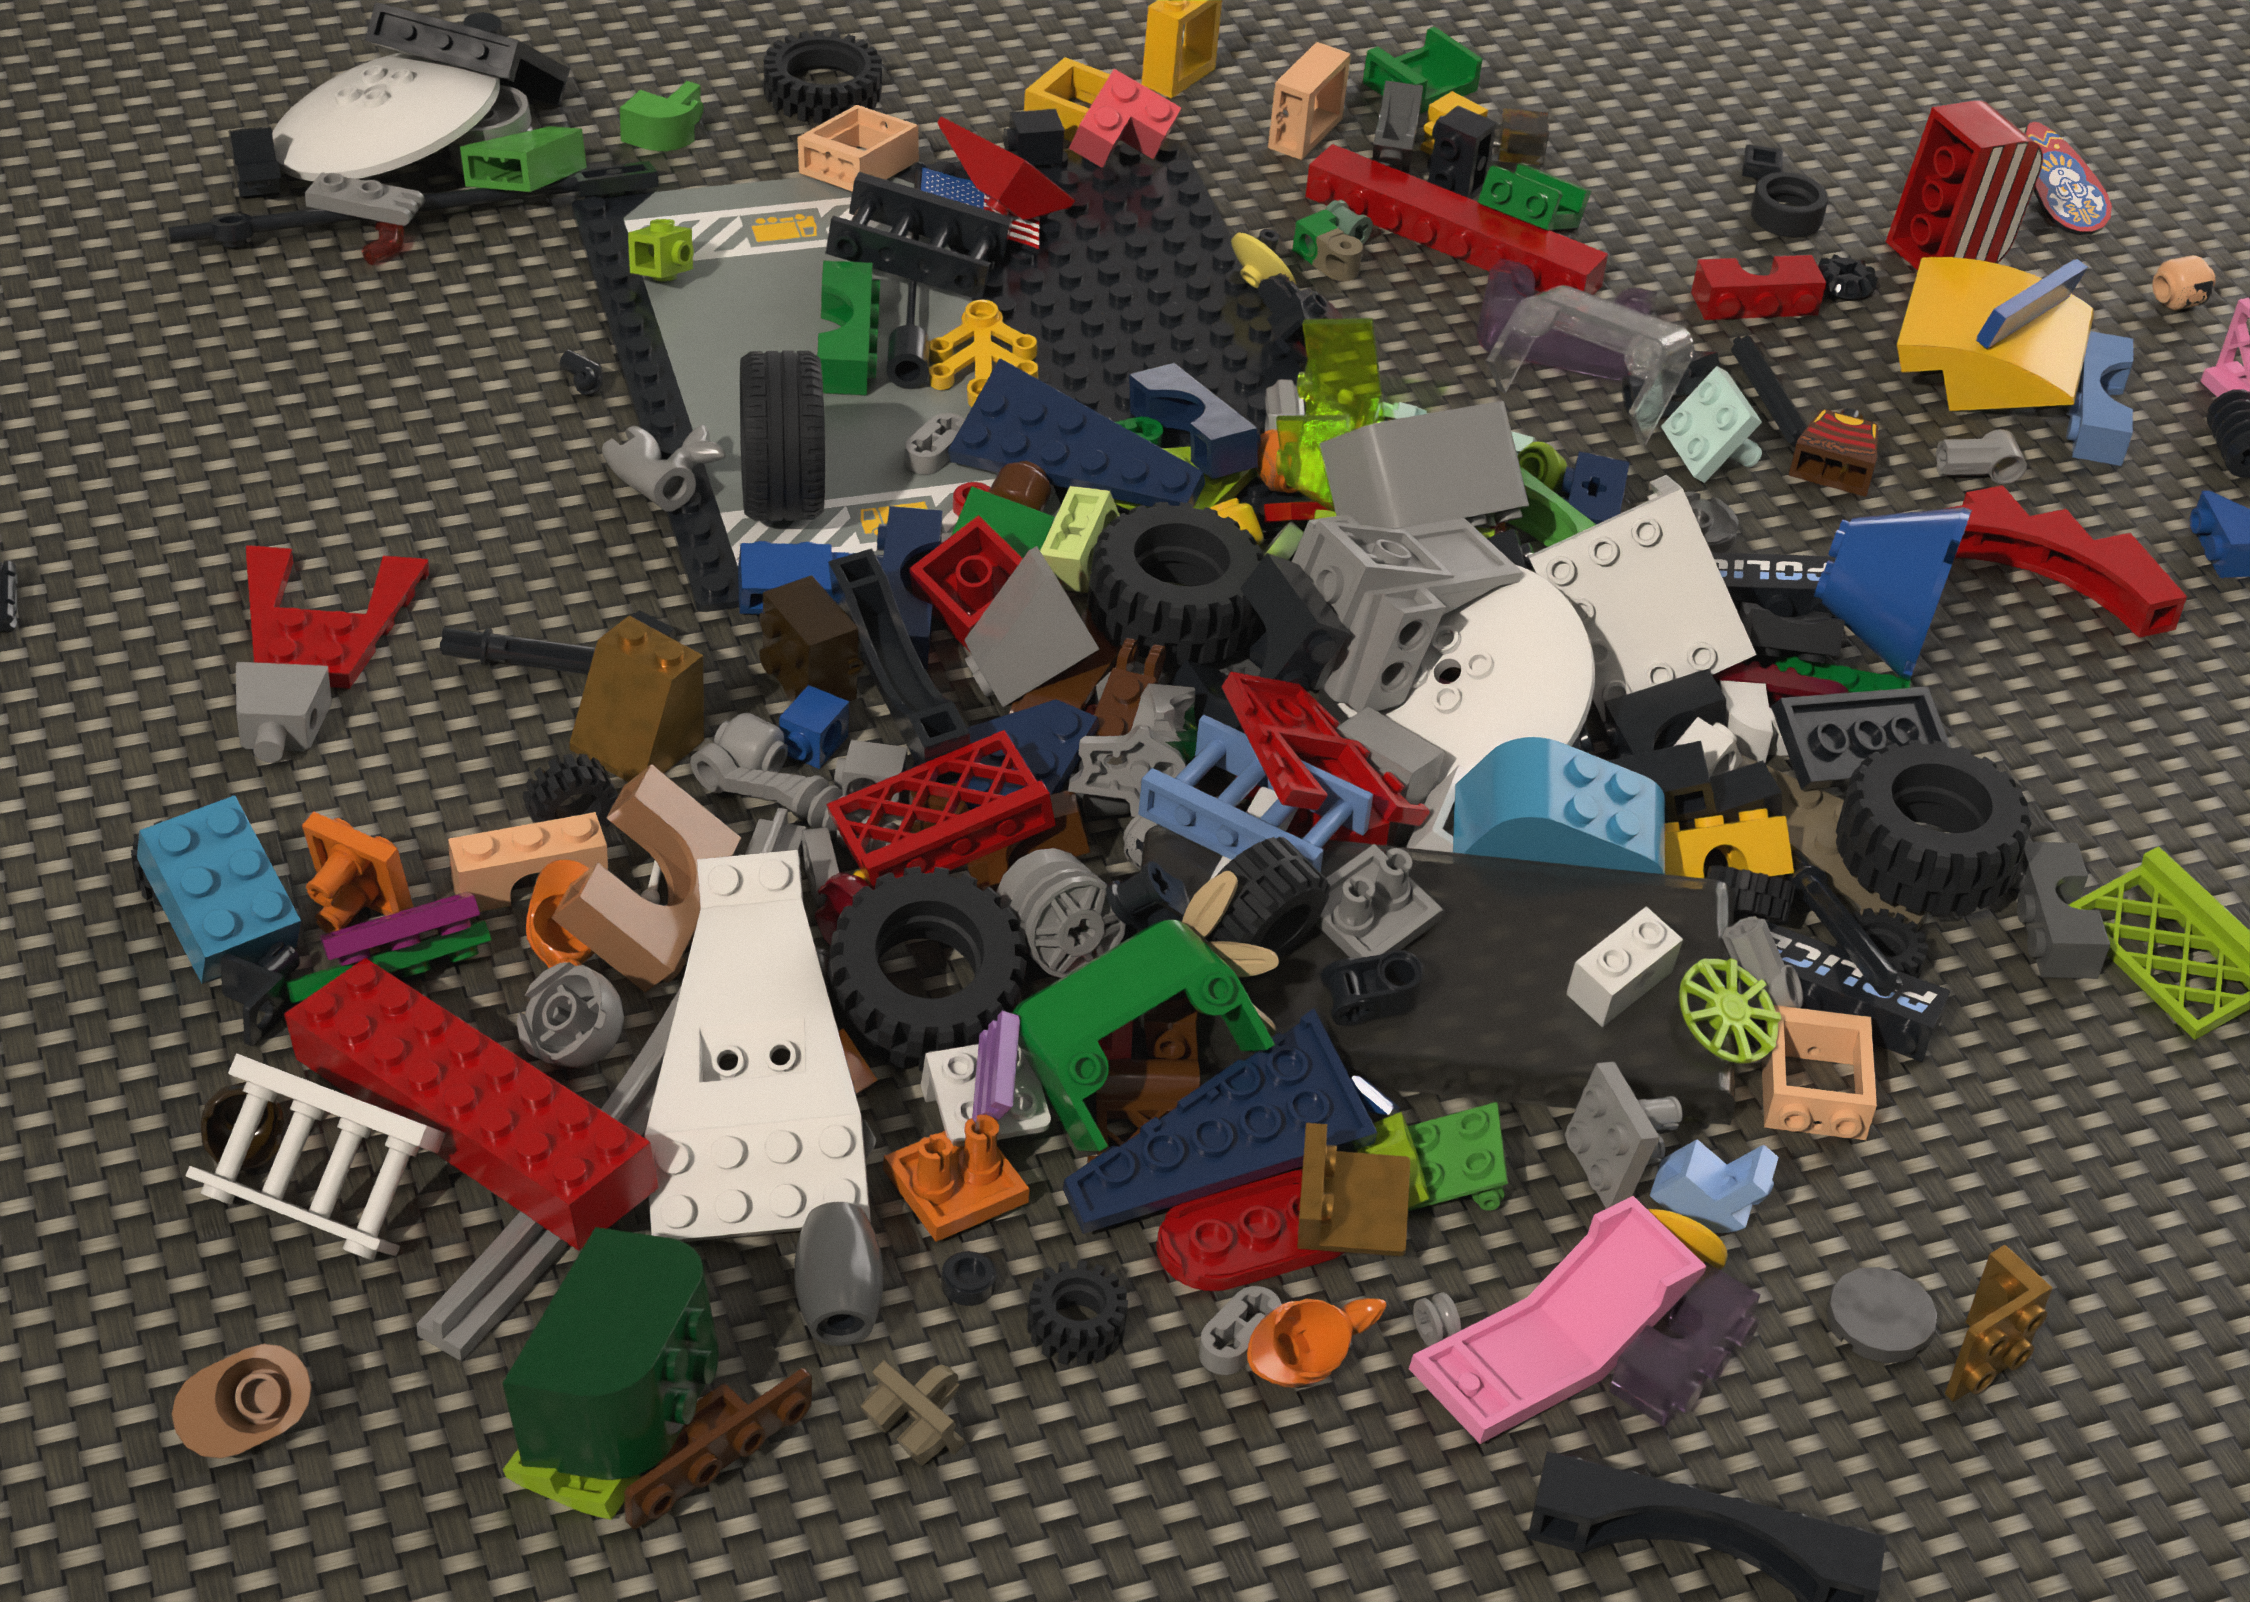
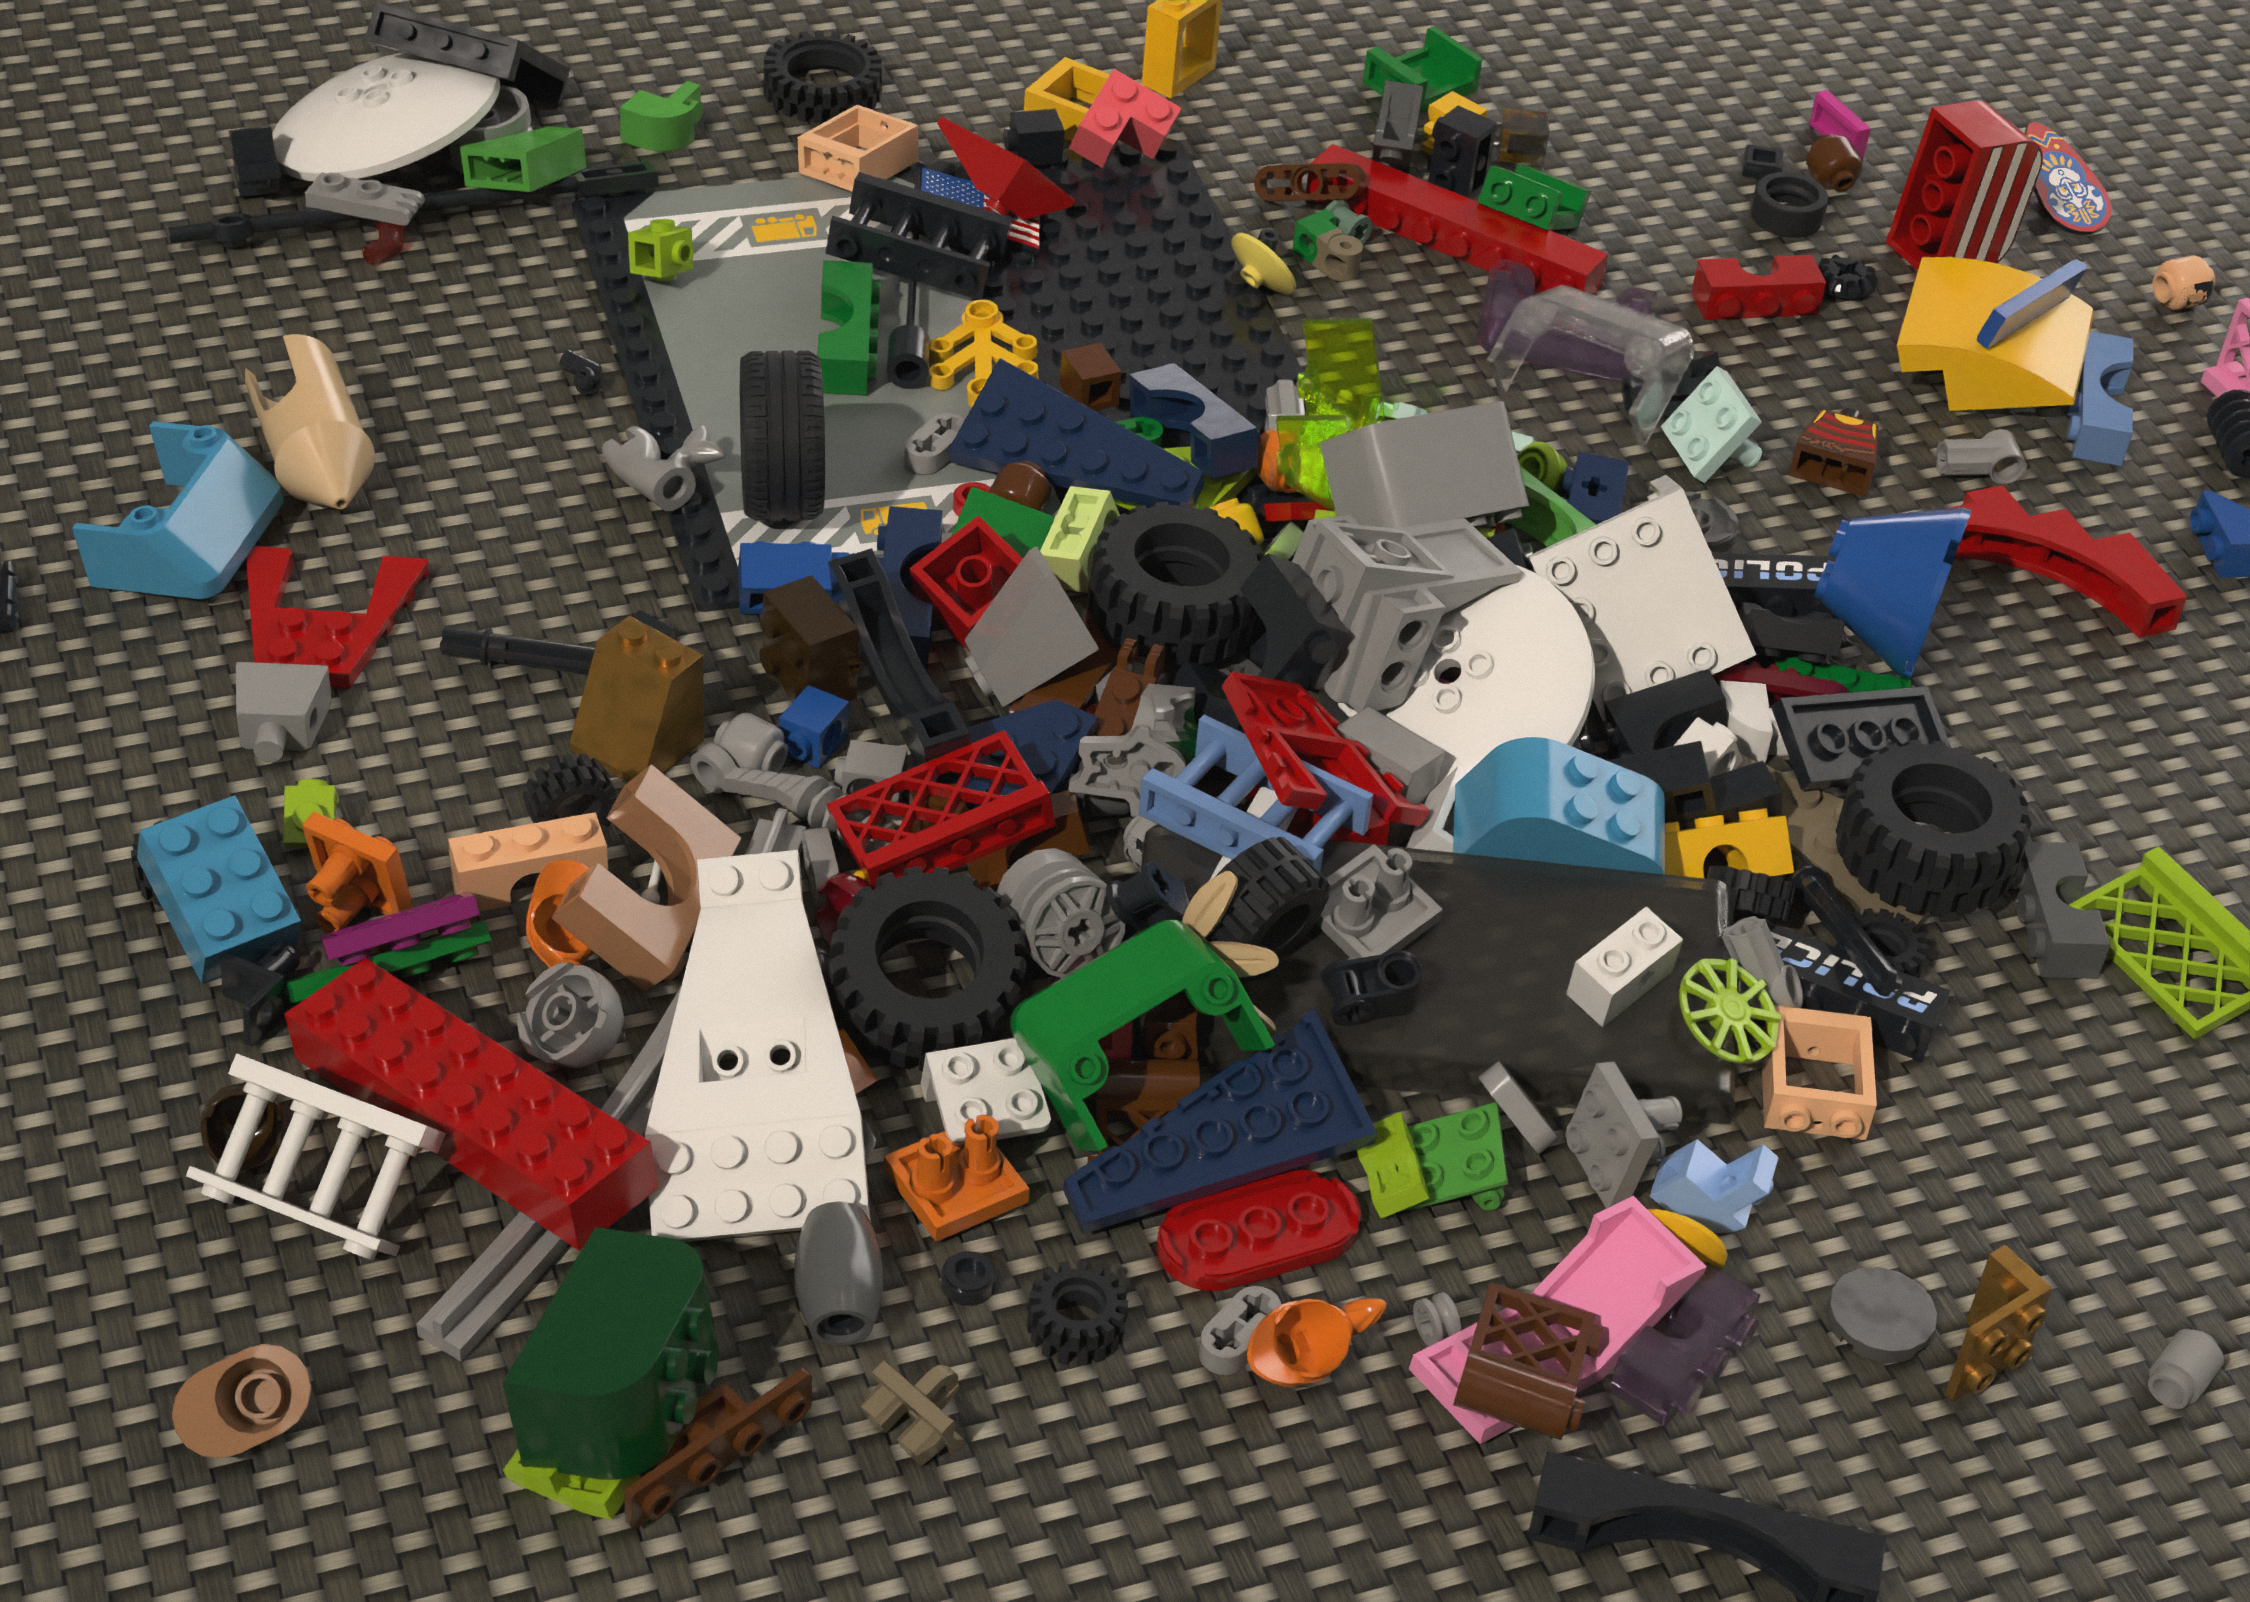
black tile [463,12,502,35] -> none
medium lavender tile [972,1011,1020,1123] -> none
black hinge [1257,273,1346,364] -> none
light nougat window [1268,42,1351,160] -> none
pearl gold bracket [1297,1123,1410,1256] -> none
slope [1350,1075,1401,1116] -> none
black axle [1731,335,1807,447] -> none
none -> dark azure windscreen [72,421,284,599]
none -> tan piece [245,334,375,509]
none -> lime bracket [283,779,339,848]
none -> reddish brown brick [1060,343,1122,411]
none -> reddish brown beam [1254,163,1367,201]
none -> reddish brown piece [1453,1282,1603,1440]
none -> light grey beam [1478,1061,1560,1154]
none -> reddish brown head [1806,134,1863,192]
none -> dark pink tile [1809,90,1871,161]
none -> light grey brick [2148,1329,2224,1409]

